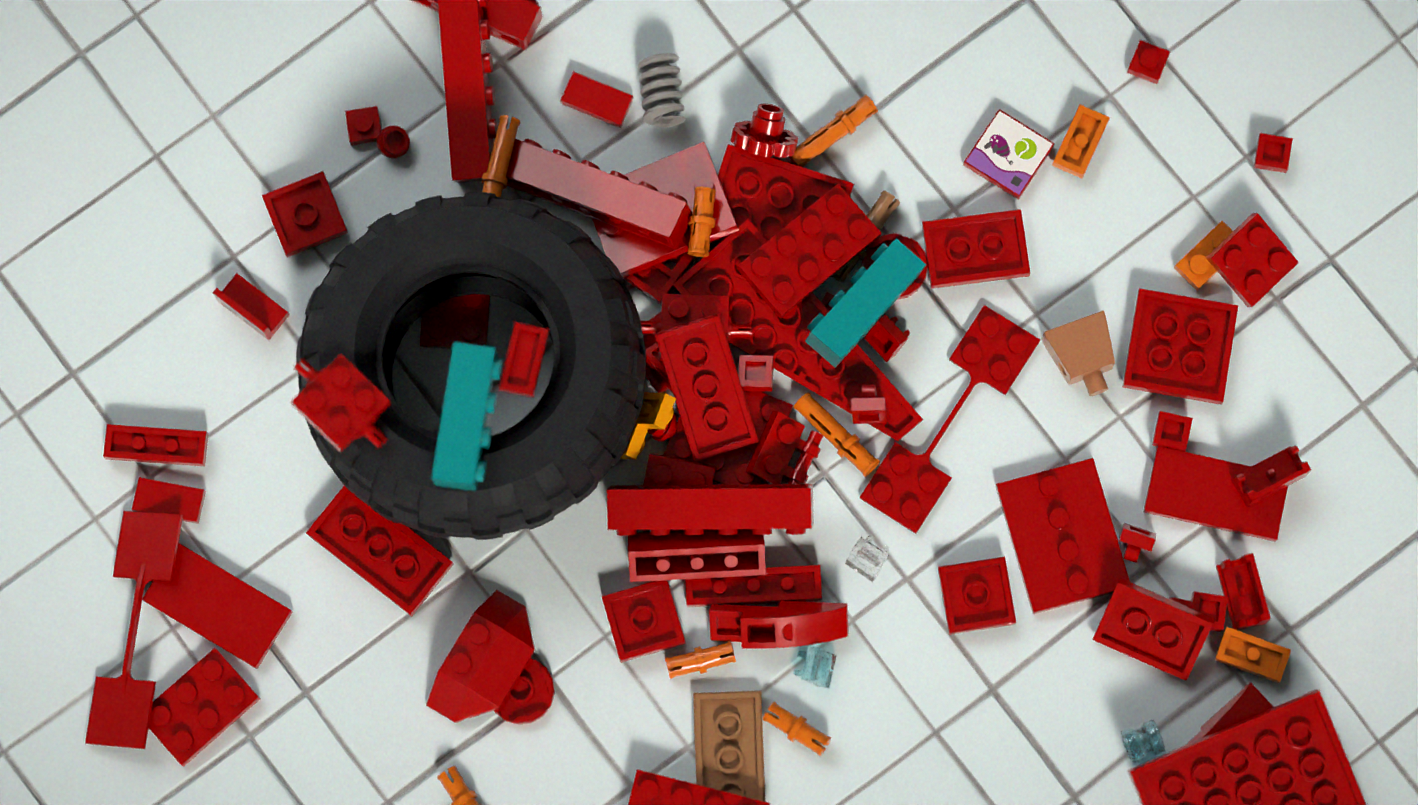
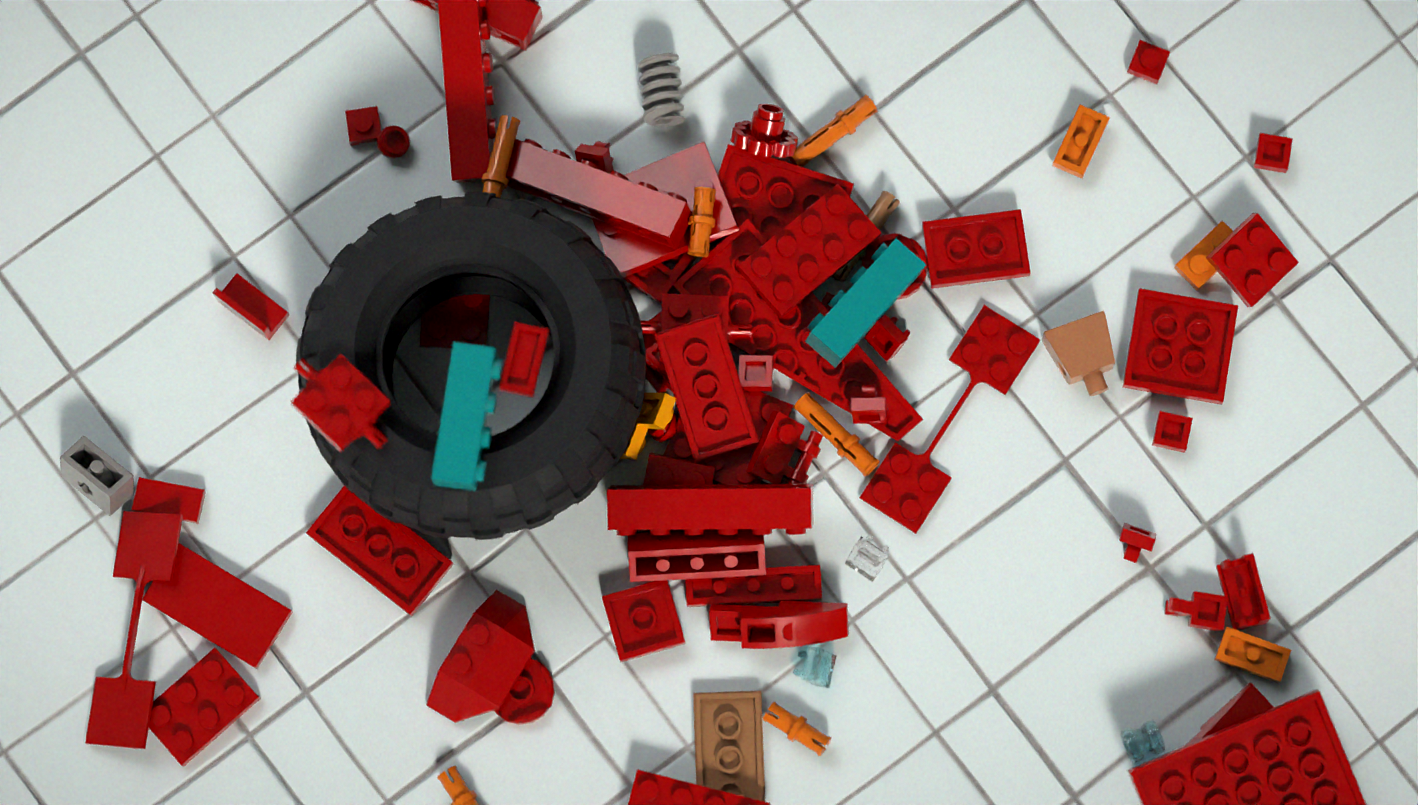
red plate [103,424,209,467] -> none
red plate [262,171,348,258] -> none
red tile [560,71,634,128] -> none
orange pin [665,641,736,679] -> none
red plate [938,556,1016,635] -> none
tile [963,109,1055,200] -> none
red plate [995,458,1130,614] -> none
red plate [1092,578,1214,681] -> none
red tile [1143,446,1288,542] -> none
red hinge [1231,445,1311,507] -> none
none -> light grey brick [60,436,134,516]
none -> red tile [574,141,614,174]

